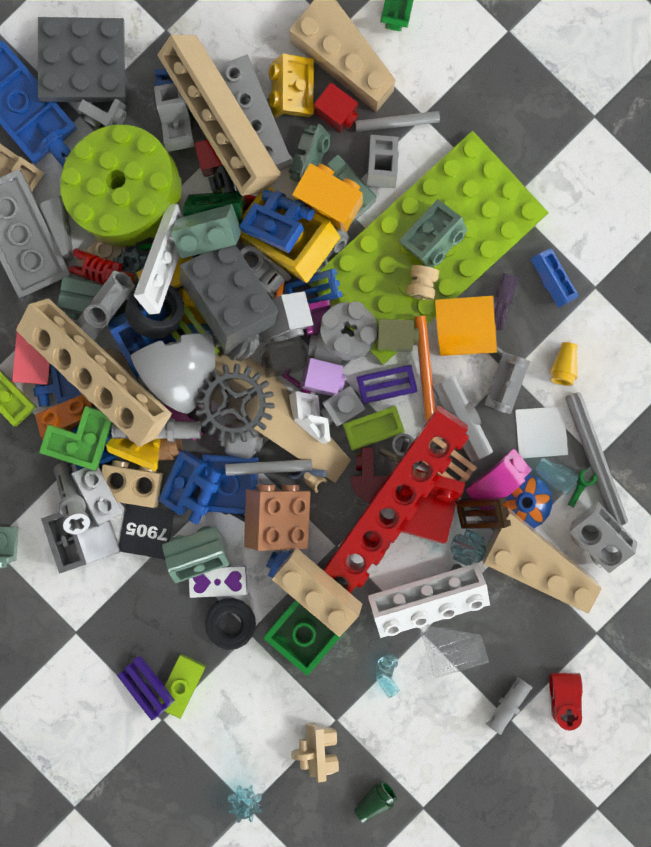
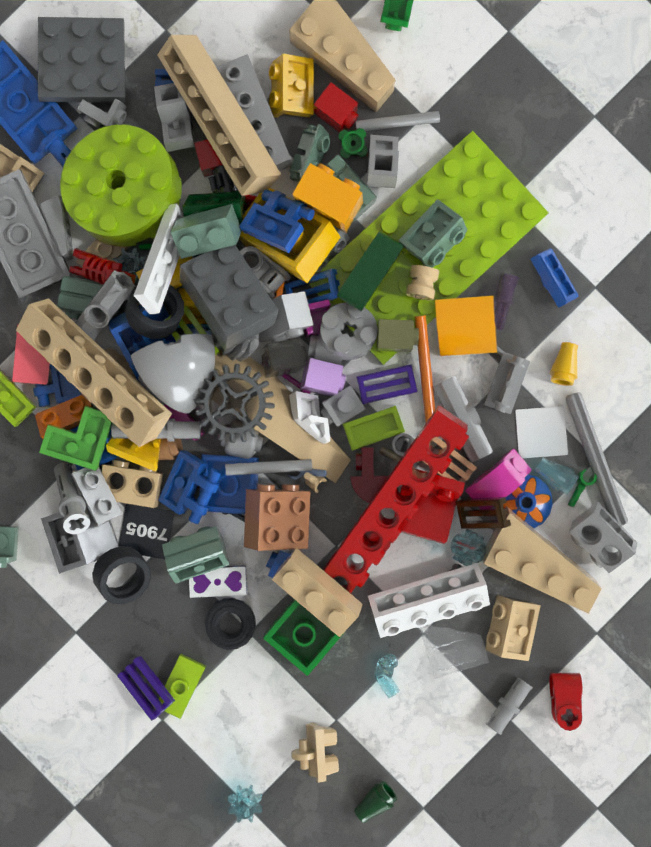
none -> black tyre [92,546,151,604]
none -> dark green beam [337,231,404,312]
none -> green plate [339,128,368,158]
none -> tan bracket [485,595,541,661]

